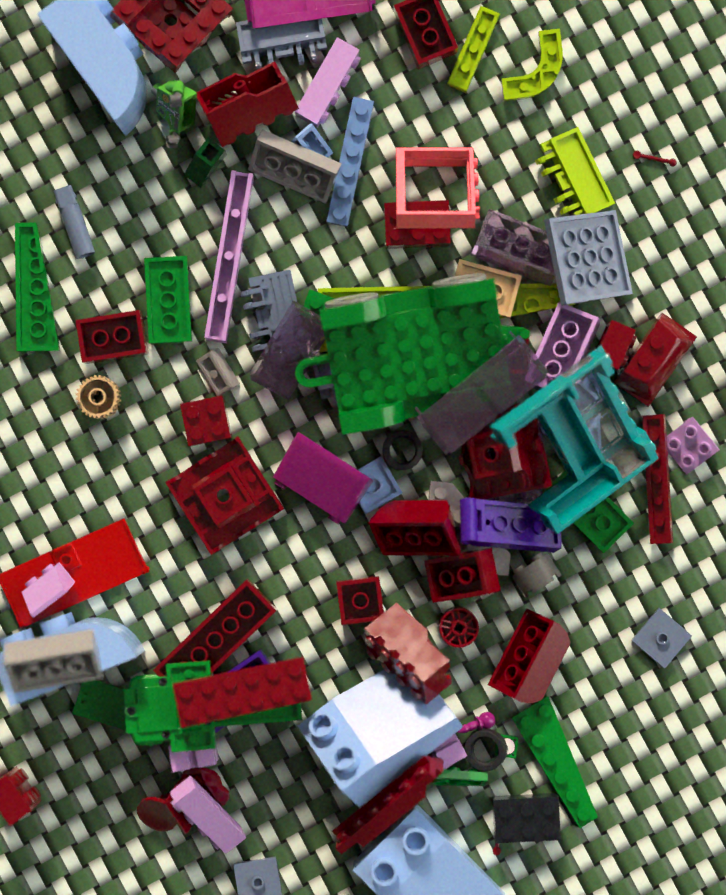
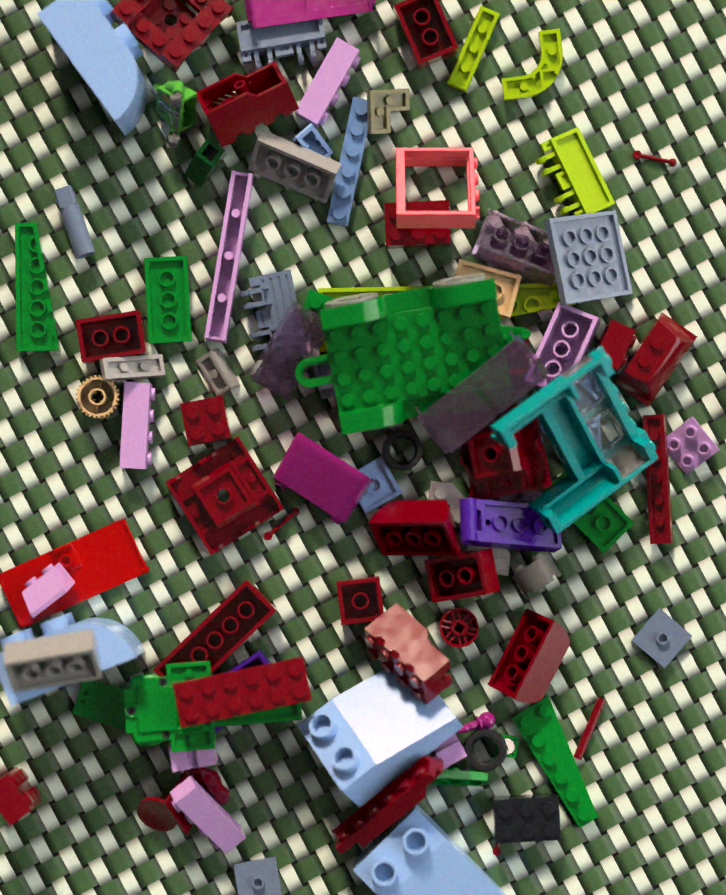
none -> light grey plate [99,354,166,381]
none -> lavender brick [119,382,156,469]
none -> dark red hinge [264,508,300,540]
none -> olive plate [367,88,410,134]
none -> dark red bar [573,697,606,760]

